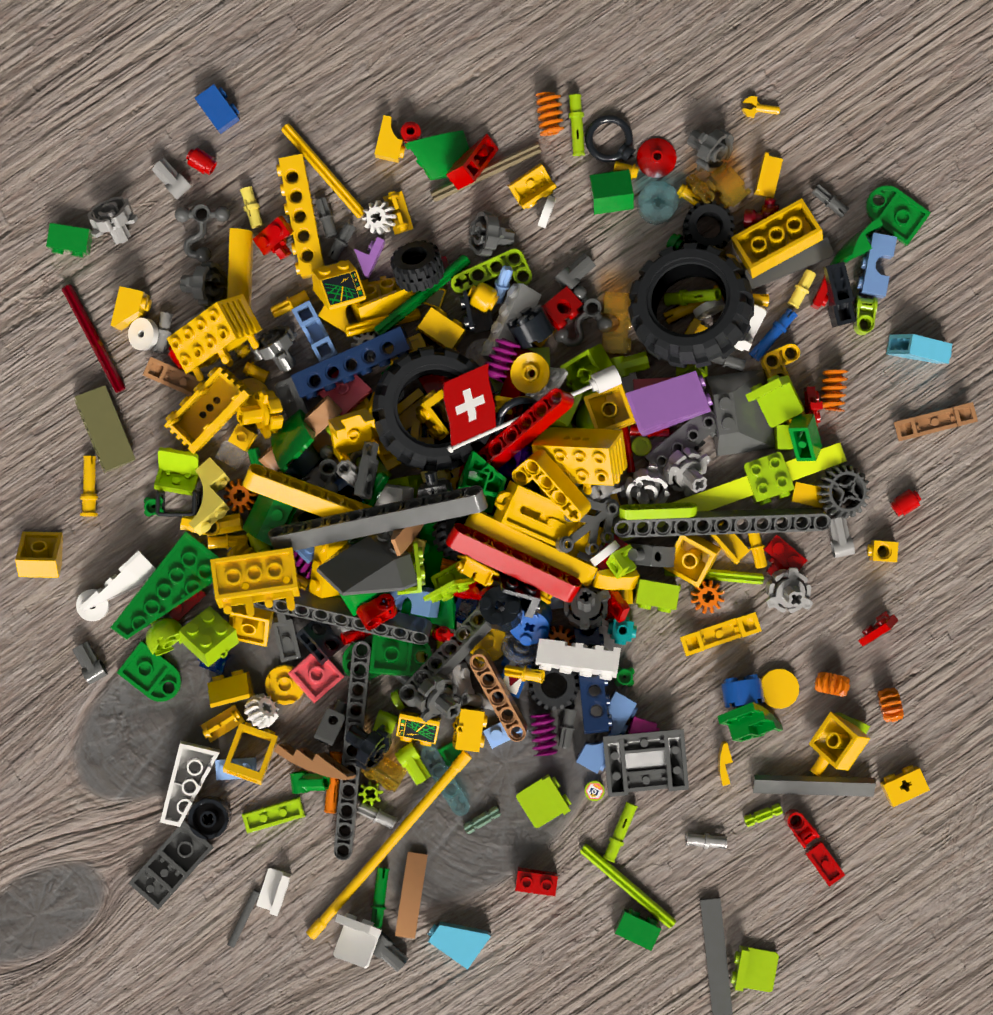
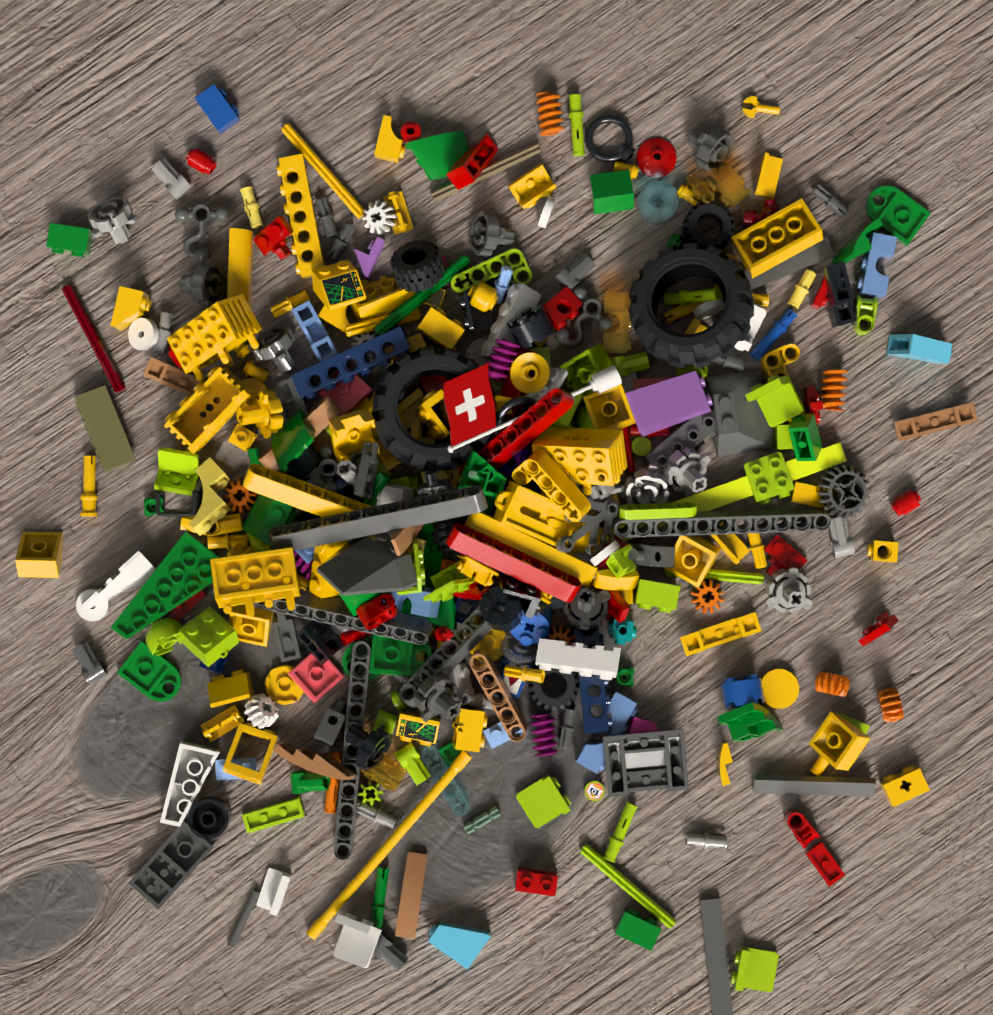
lime axle [744,803,783,827] -> none

